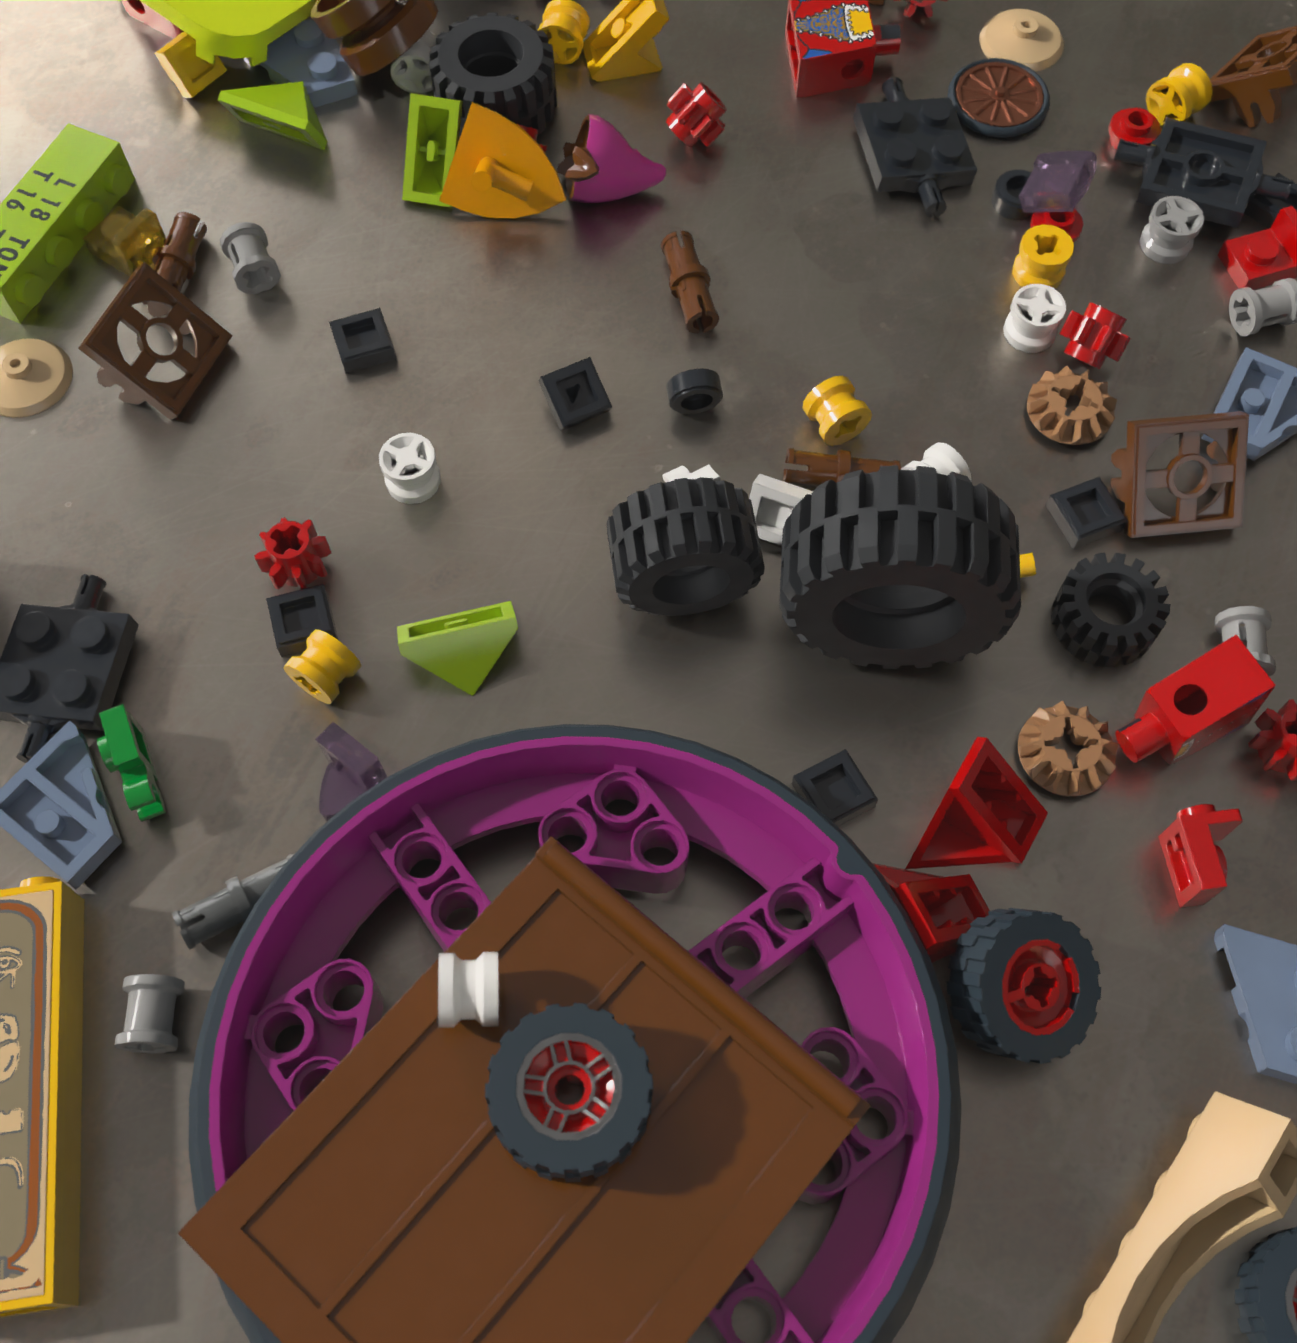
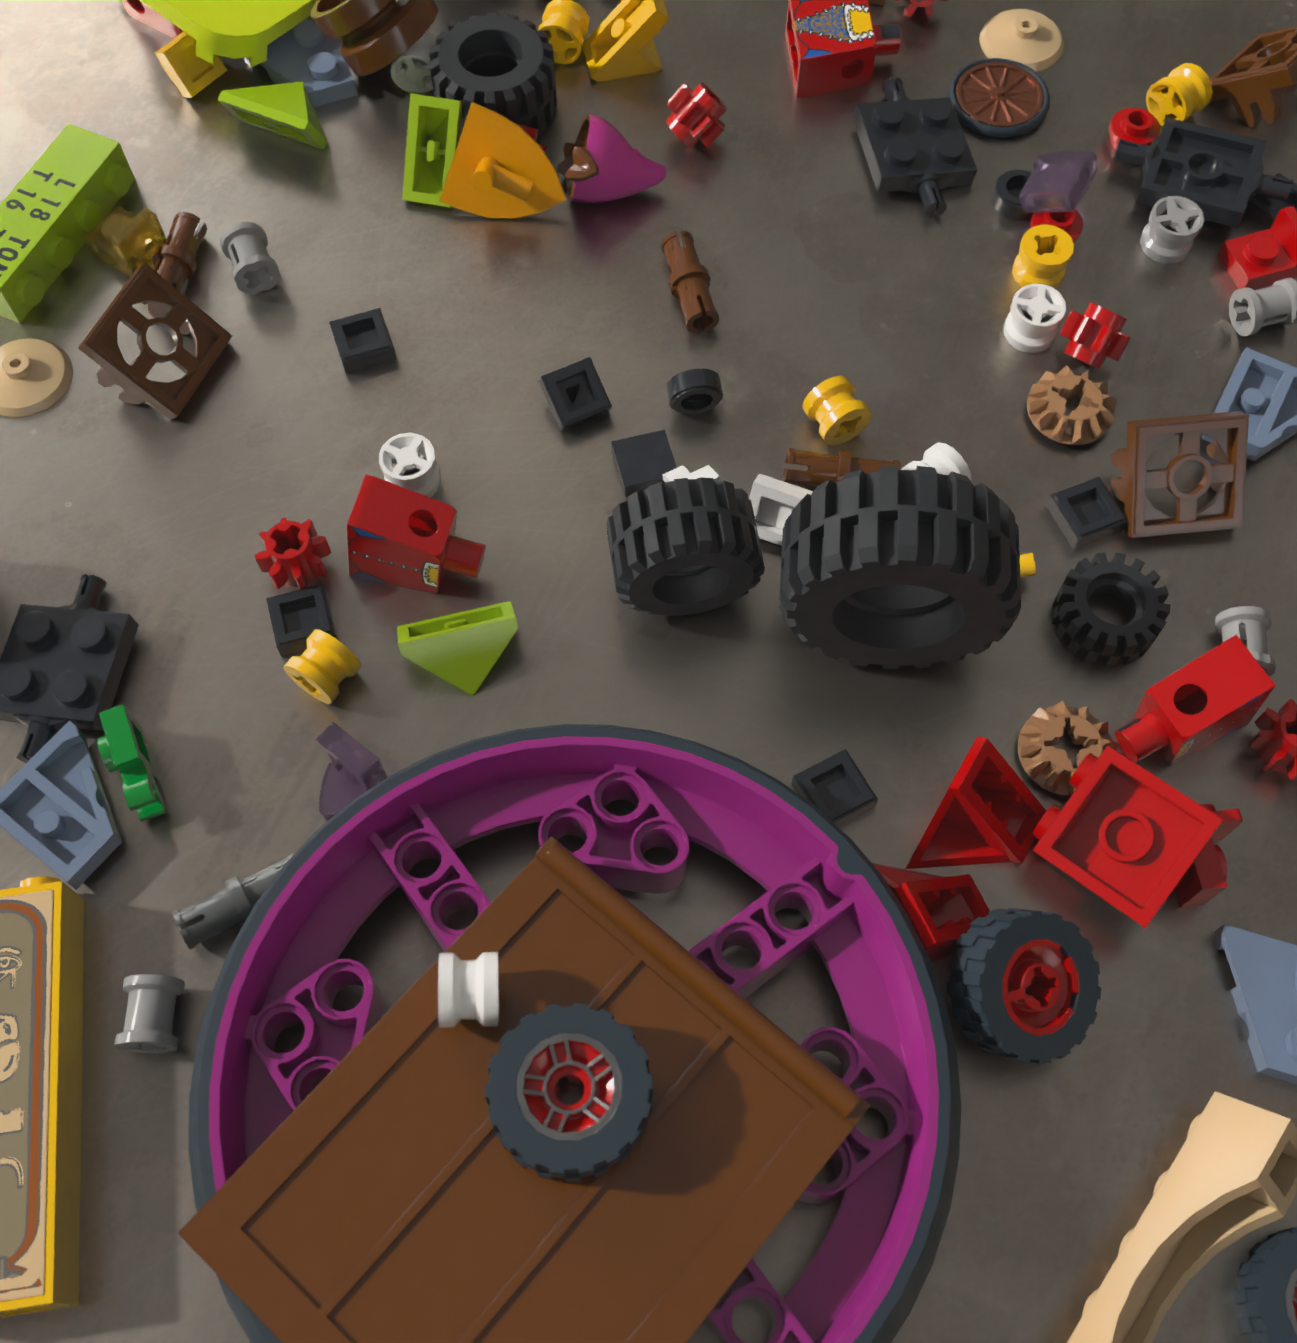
none -> red torso [347,474,486,593]
none -> black tile [611,430,677,497]
none -> red plate [1032,745,1223,929]

